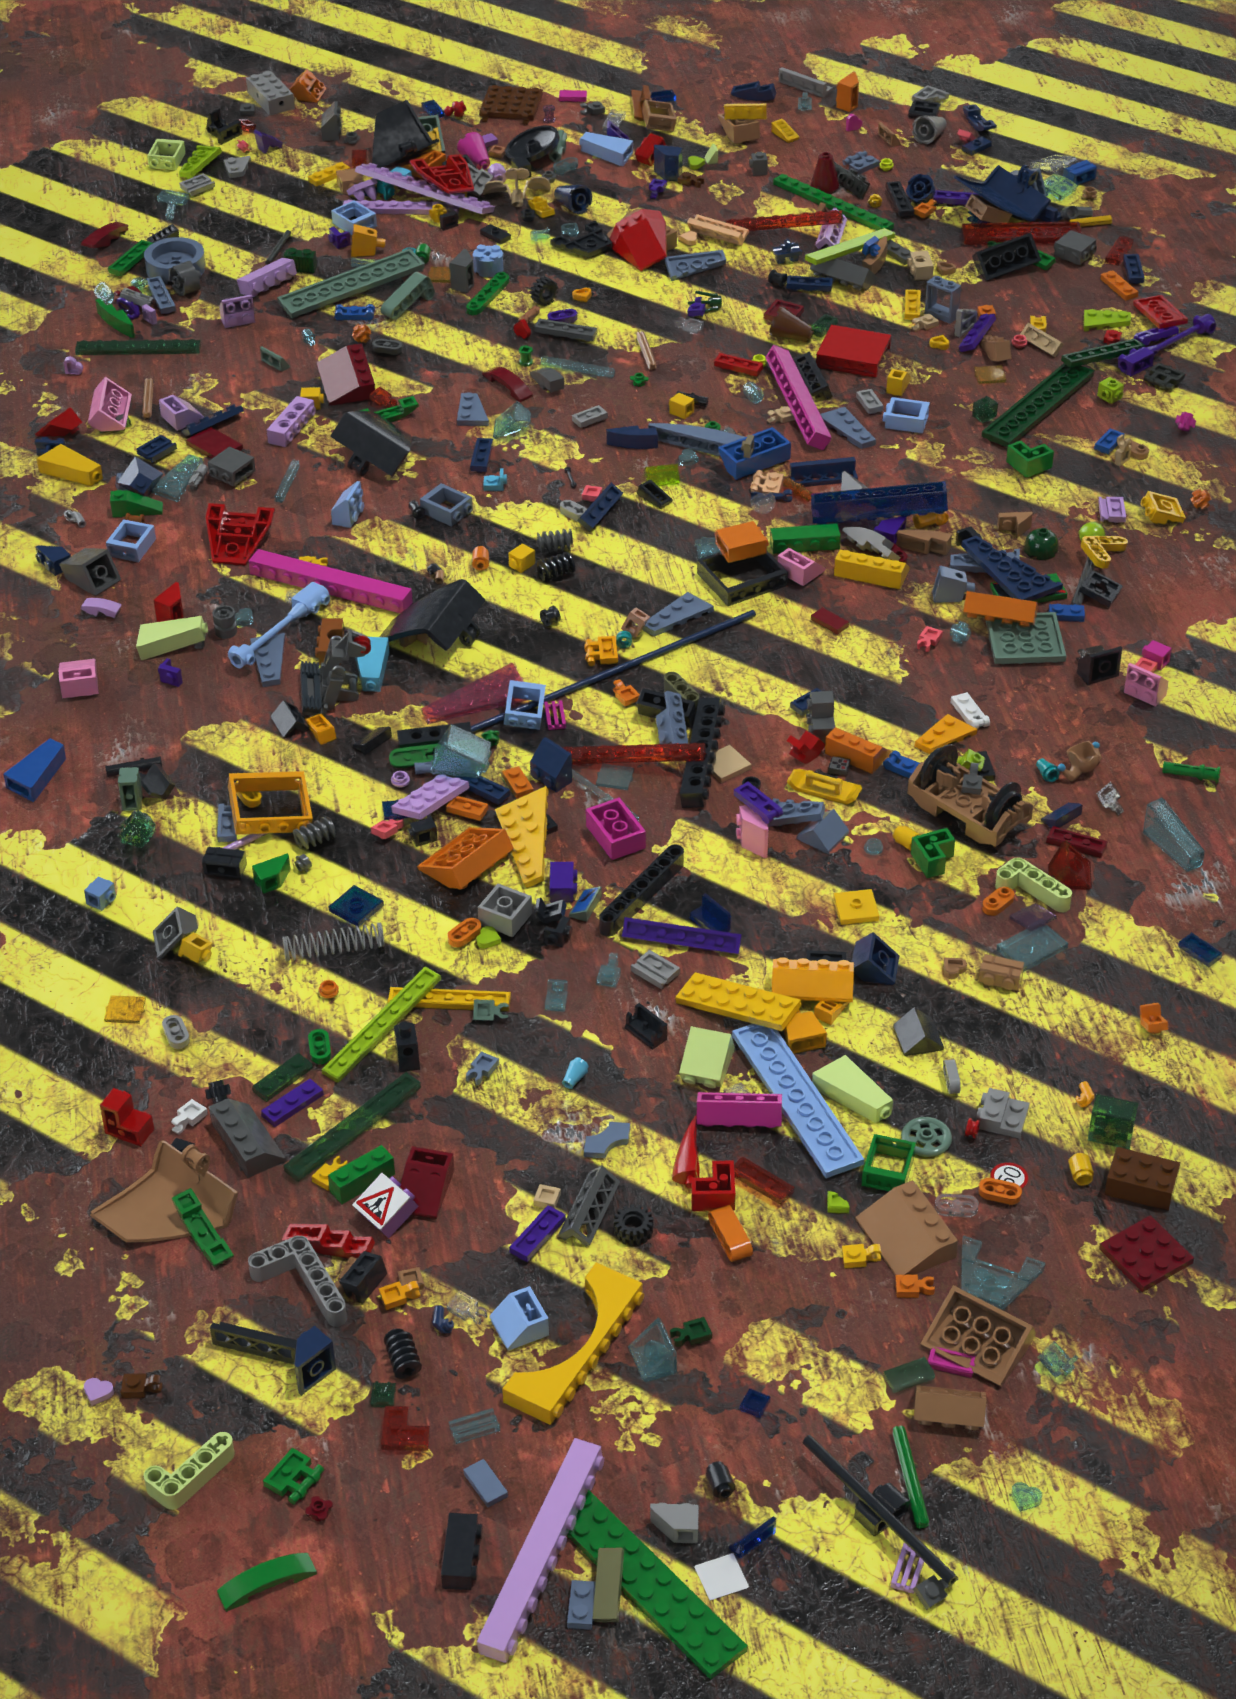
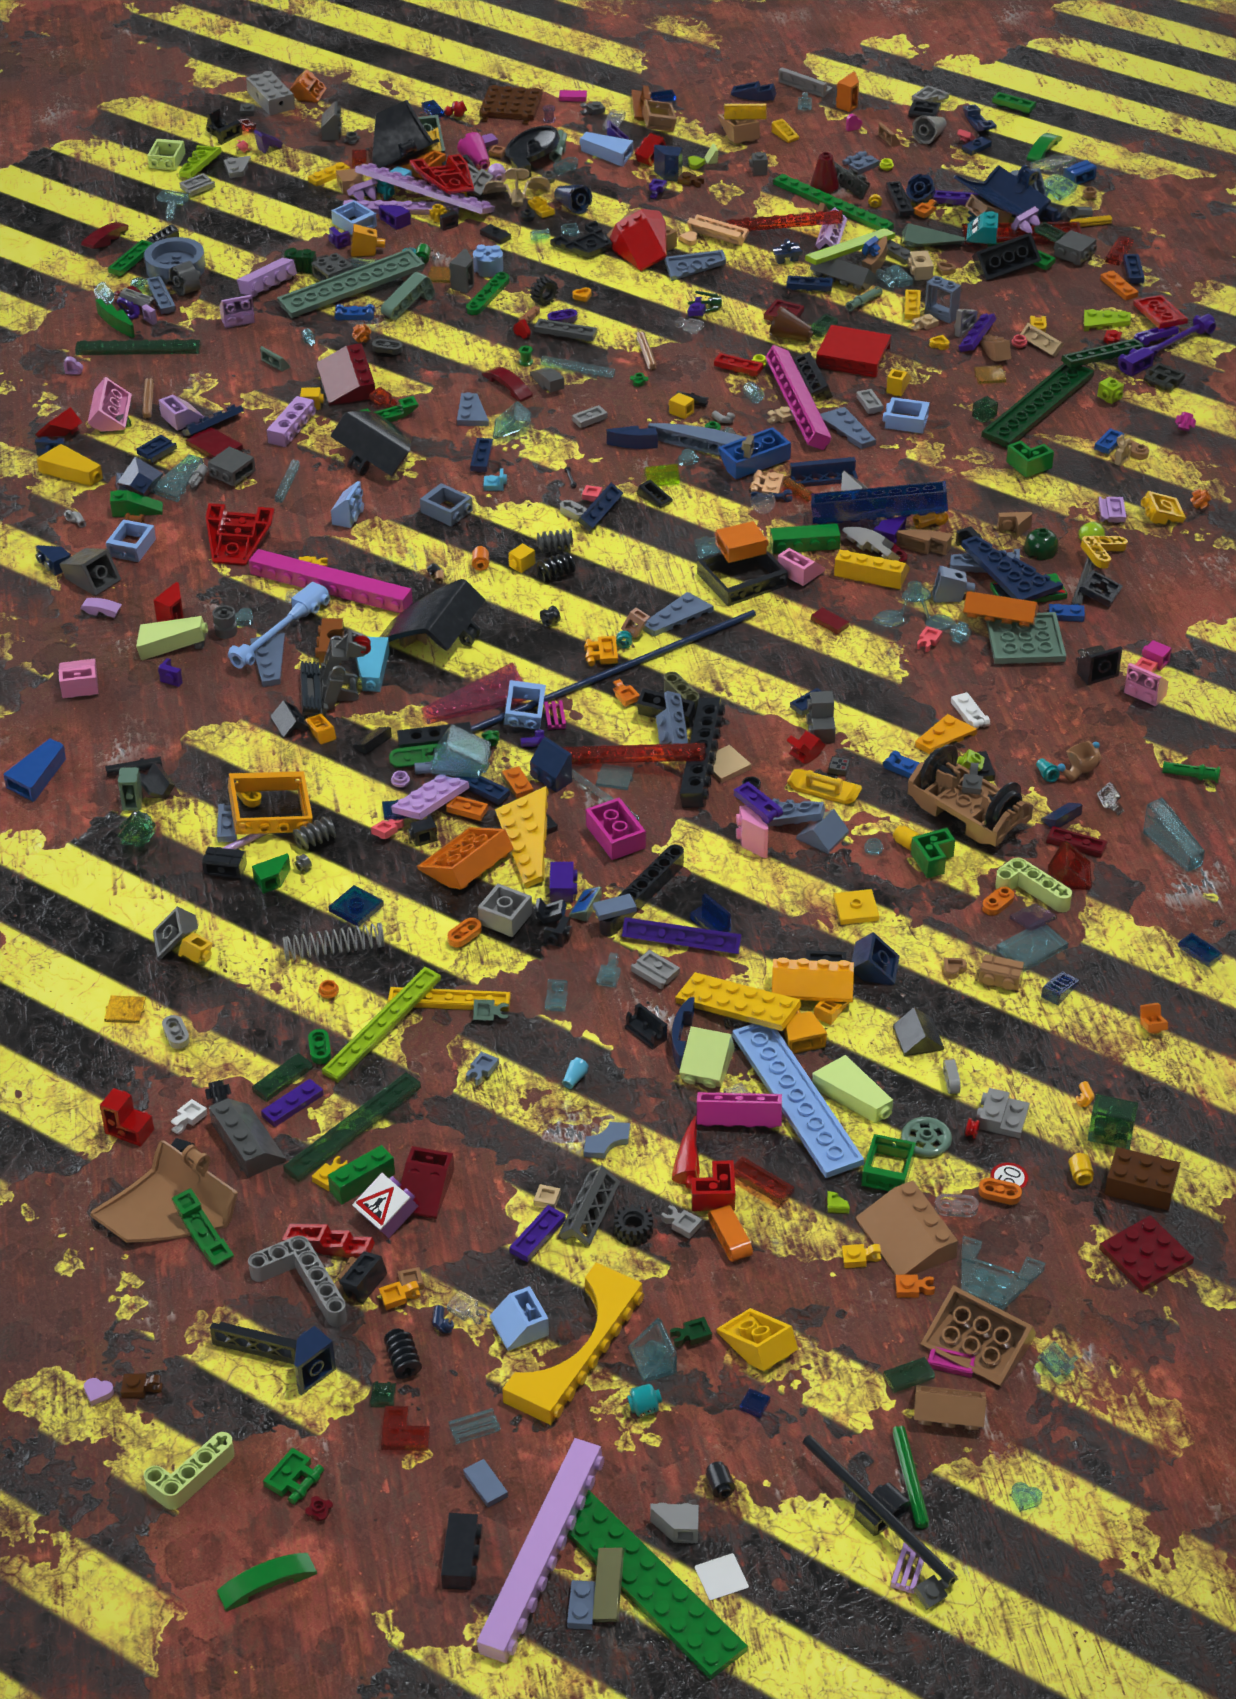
brick [84,876,116,911] -> none
pearl dark grey bar [265,230,291,265] -> none
black torso [394,1021,420,1072] -> none
black pin [408,500,425,519] -> none
lime tile [476,926,501,949] -> none
clear blue slope [729,1516,776,1558] -> none
black bush [768,269,788,287] -> none
orange slope [825,727,892,774] -> none
orange plate [977,305,996,317] -> none
none -> dark grey brick [312,253,354,281]
none -> dark purple slope [379,205,411,230]
none -> dark purple arm [521,729,545,747]
none -> sand blue tile [593,894,637,921]
none -> teal head [627,1384,663,1417]
none -> light grey plate [661,1205,702,1239]
none -> dark blue slope [672,997,695,1070]
none -> light grey arm [711,411,735,424]
none -> yellow slope [716,1308,798,1371]
none -> sand green pin [846,286,883,312]
none -> clear light blue plant [872,581,956,631]
none -> clear light blue plate [876,265,913,288]
none -> sand green wedge [902,223,965,248]
none -> teal slope [966,211,999,244]
none -> green plate [992,92,1036,113]
none -> lavender tile [1011,207,1040,234]
none -> green slope [1026,133,1063,164]
none -> clear green tile [1034,222,1066,242]
none -> slope [1041,971,1080,1006]

